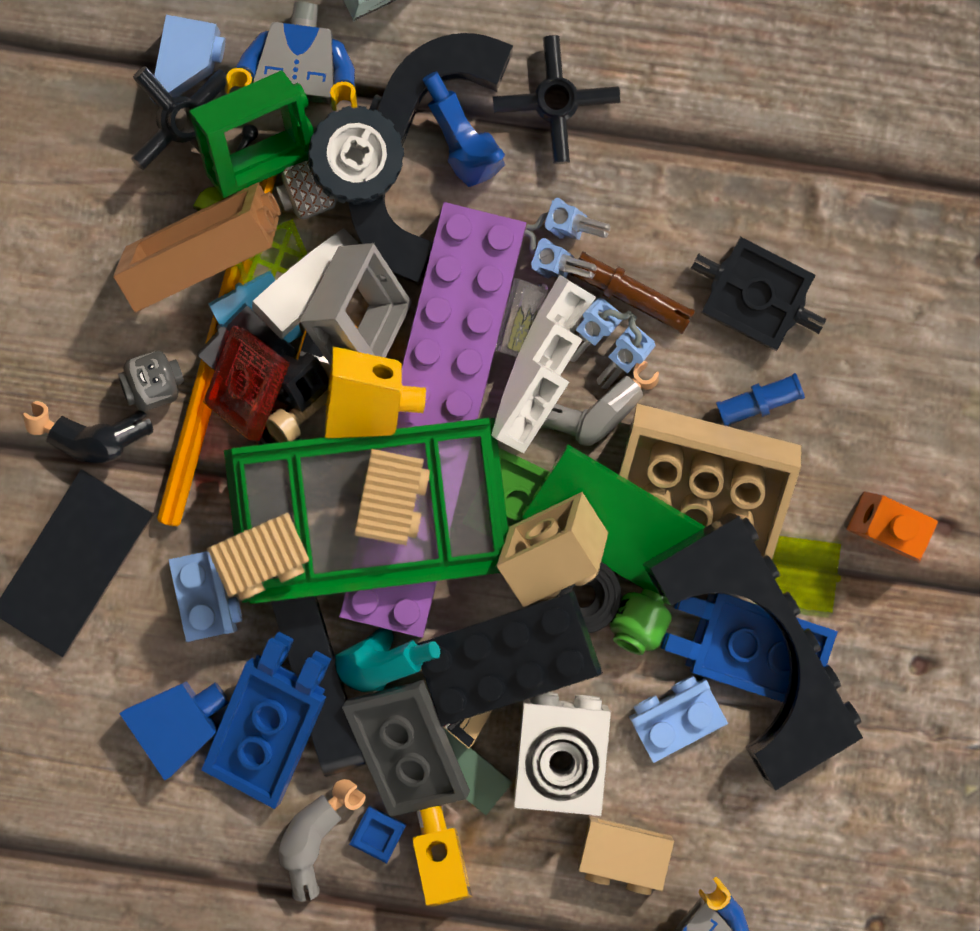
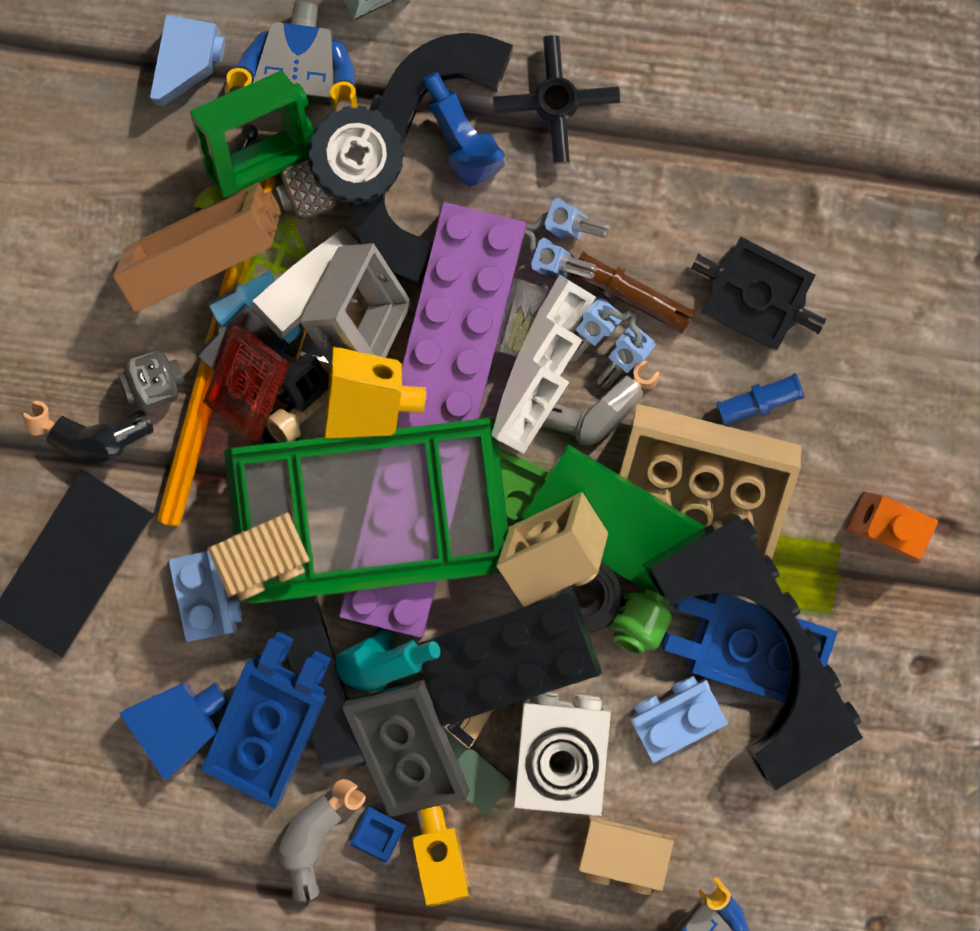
black bar [131,66,227,170] -> none
tan brick [354,449,430,546] -> none

